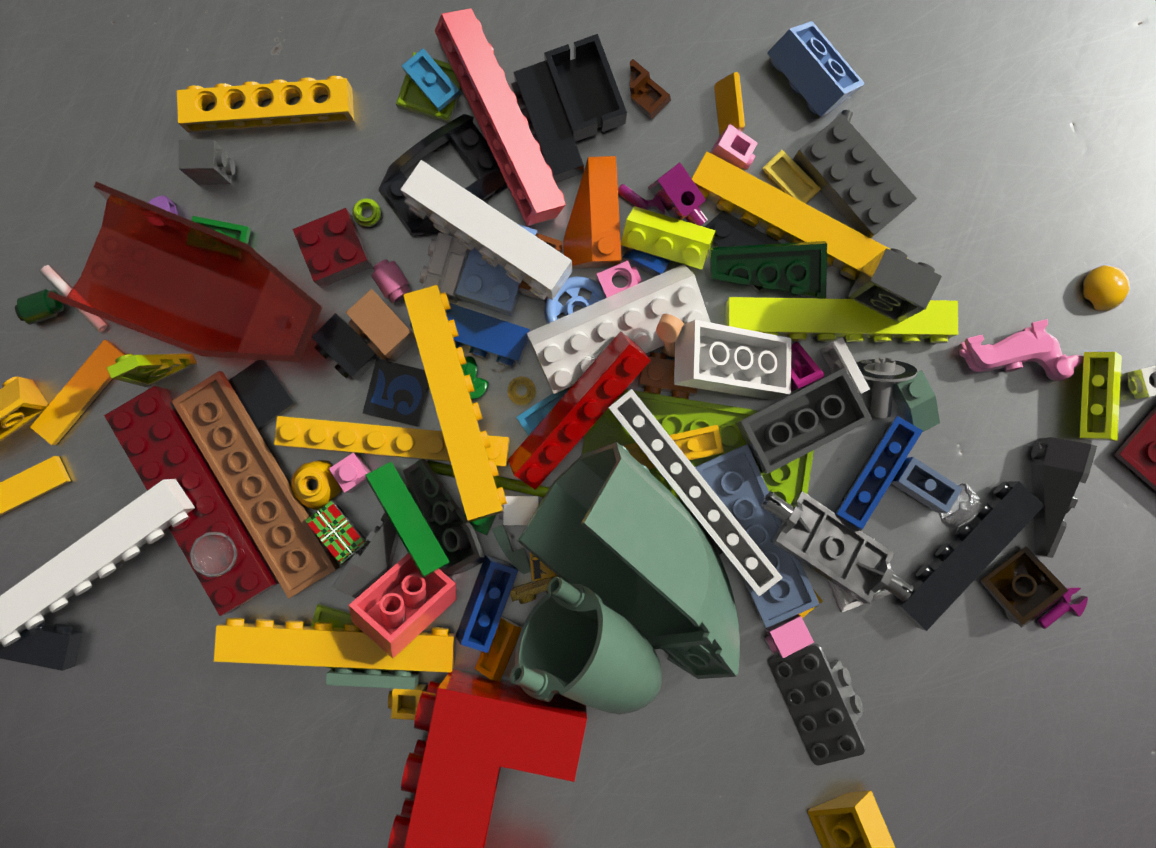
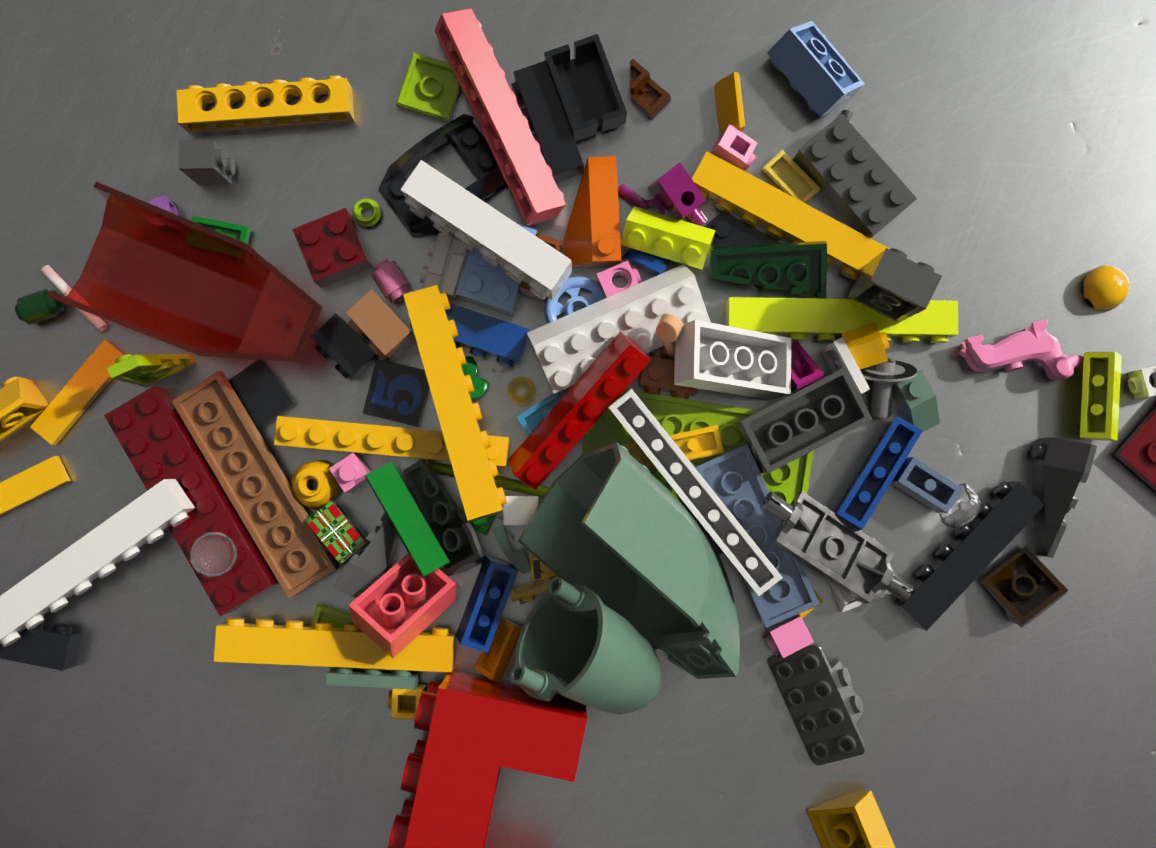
dark azure plate [402,48,460,112] -> none
magenta bar [1037,587,1088,629] -> none
none -> yellow brick [842,323,890,370]

